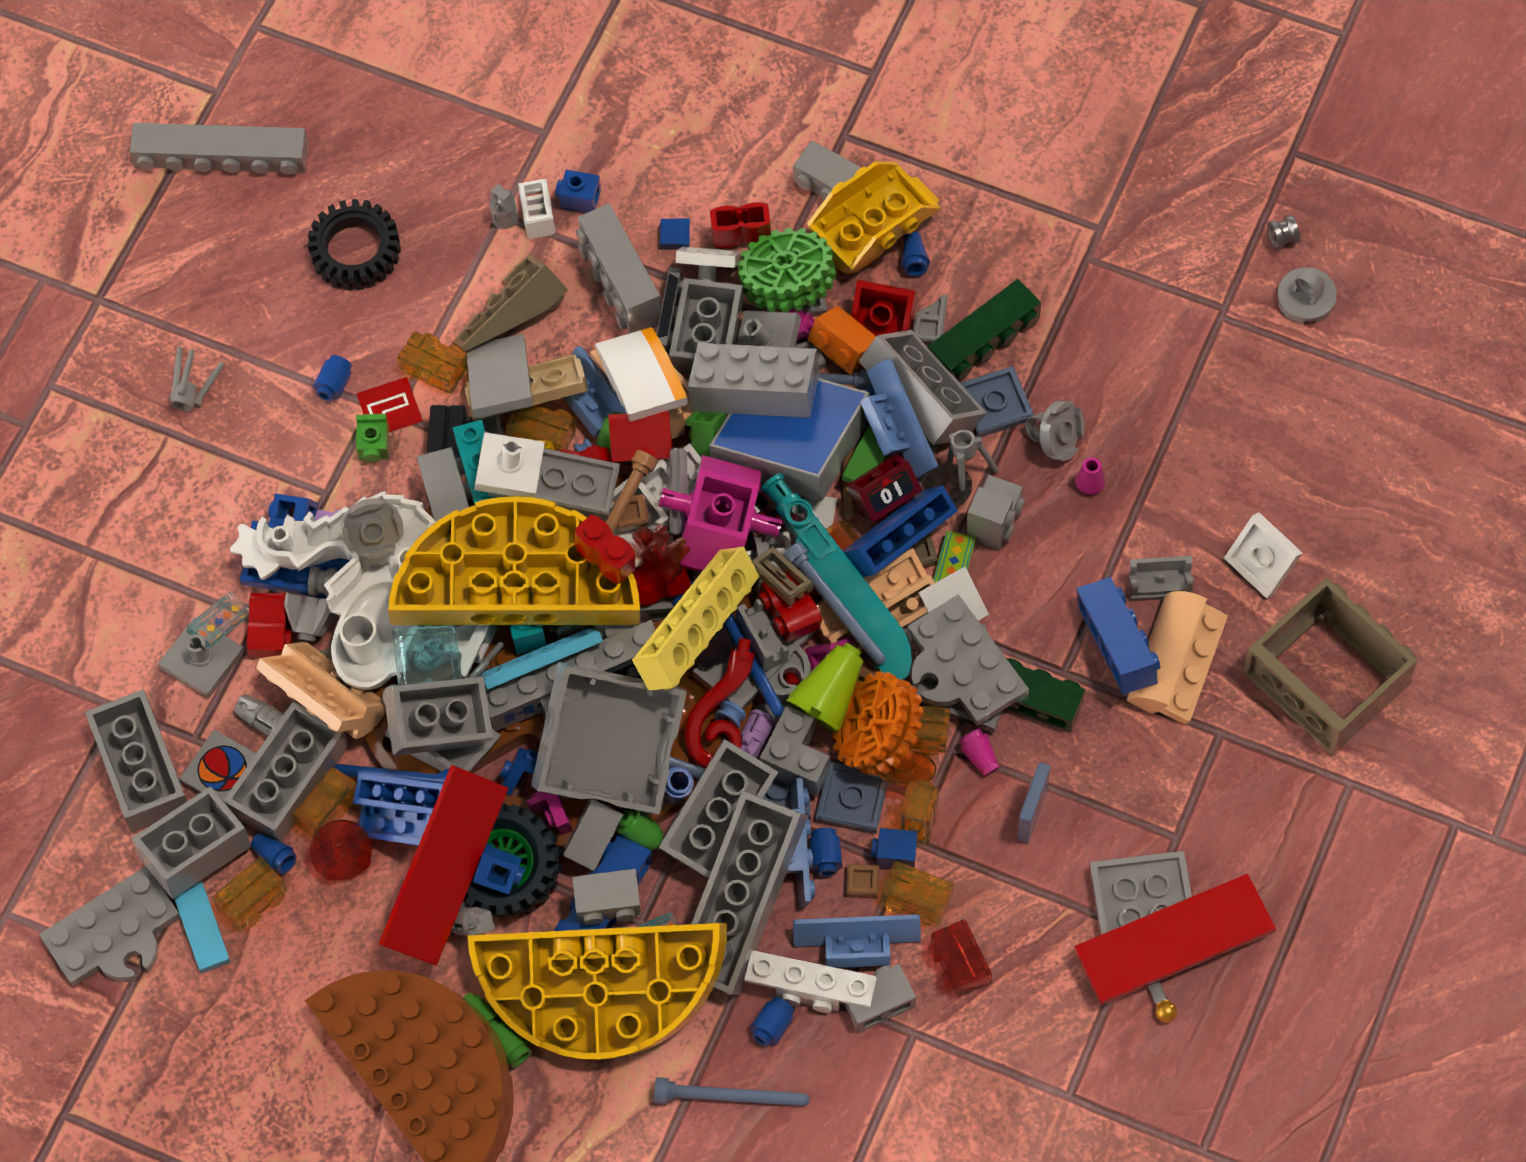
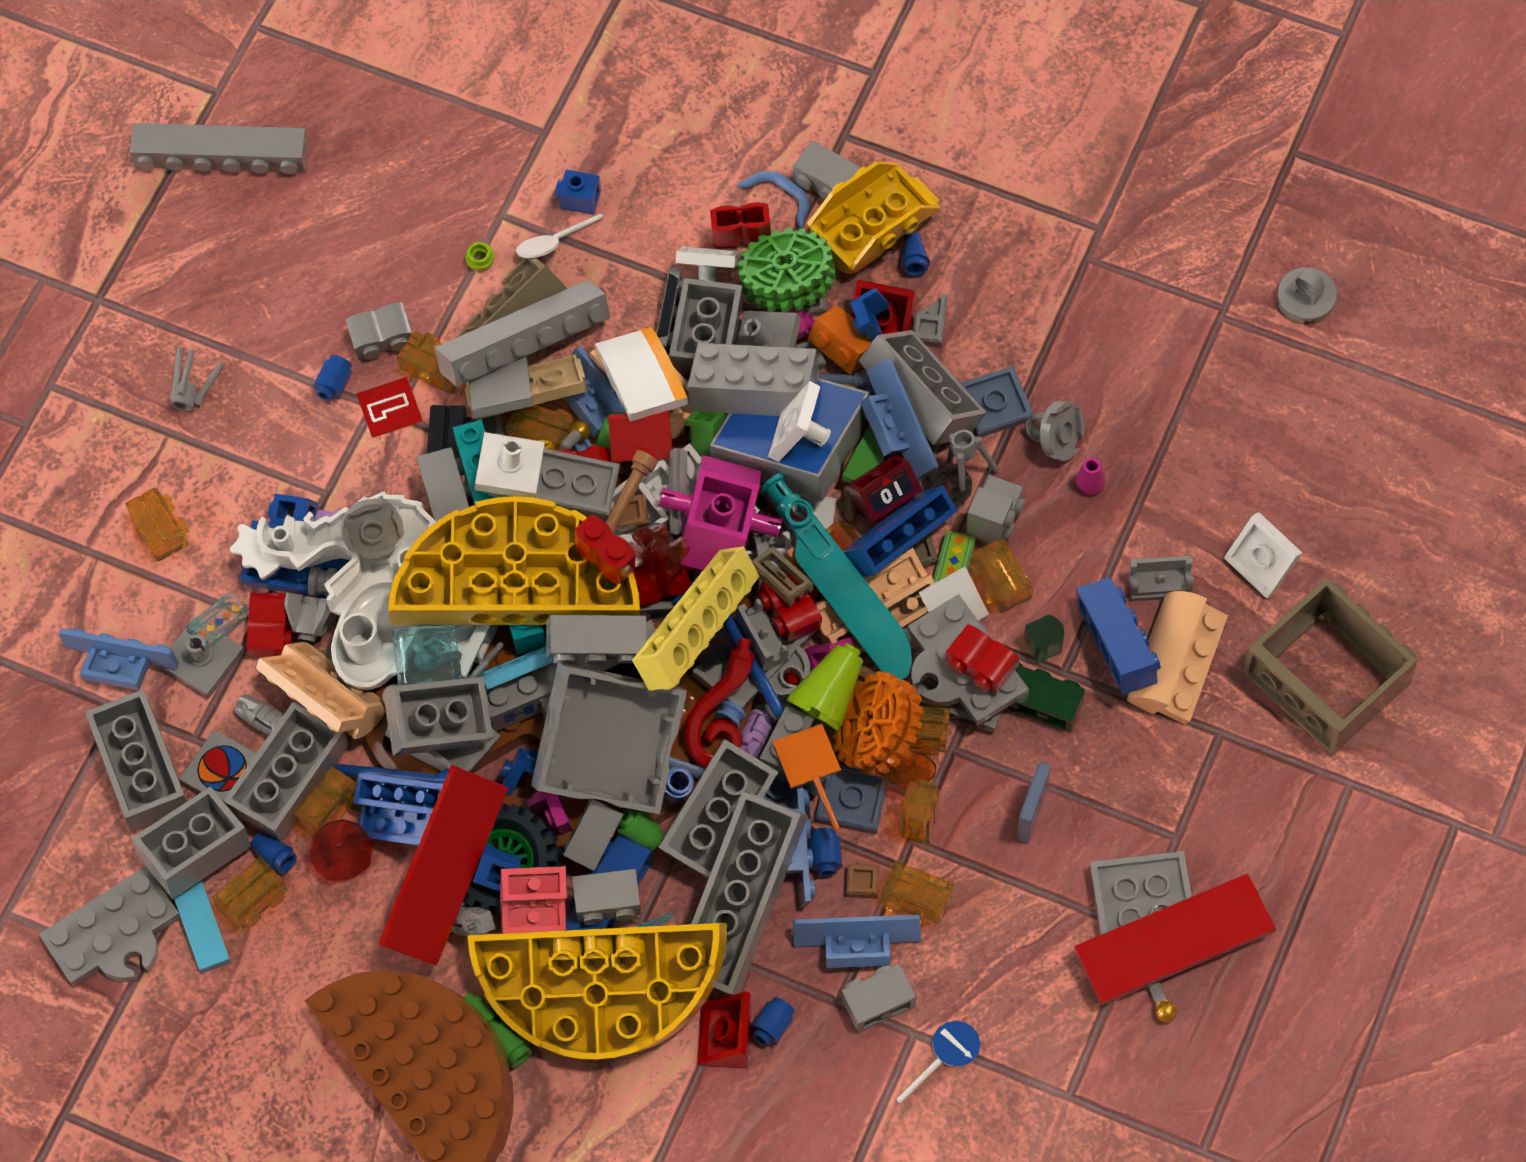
black tyre [308,199,401,291] -> none
bright green brick [356,414,389,462] -> none
light grey hinge [490,184,518,229] -> none
white slope [518,178,556,239] -> none
light grey brick [576,203,661,334] -> none
sand blue piece [654,1077,810,1106] -> none
blue tile [660,218,690,249] -> none
white bracket [744,951,876,1013] -> none
sand blue piece [783,542,886,665] -> none
blue brick [871,828,917,872] -> none
clear red brick [927,919,992,998] -> none
dark green brick [928,279,1041,379] -> none
dark pink cone [959,728,1000,777] -> none
flat silver wheel [1267,215,1300,250] -> none
none -> medium blue bracket [58,628,179,690]
none -> clear yellow brick [125,487,189,561]
none -> light grey brick [346,303,414,360]
none -> light grey brick [435,280,610,387]
none -> lime plate [465,242,495,271]
none -> coral slope [500,866,567,934]
none -> white piece [516,214,603,258]
none -> light grey brick [546,615,646,664]
none -> piece [559,420,591,450]
none -> red slope [698,991,752,1069]
none -> medium blue animal [738,171,810,228]
none -> white tile [768,381,831,462]
none -> orange piece [772,724,841,832]
none -> blue bracket [850,288,890,342]
none -> blue piece [897,1021,981,1103]
none -> red brick [946,624,1019,694]
none -> clear yellow brick [969,538,1033,613]
none -> clear green piece [1024,615,1065,663]

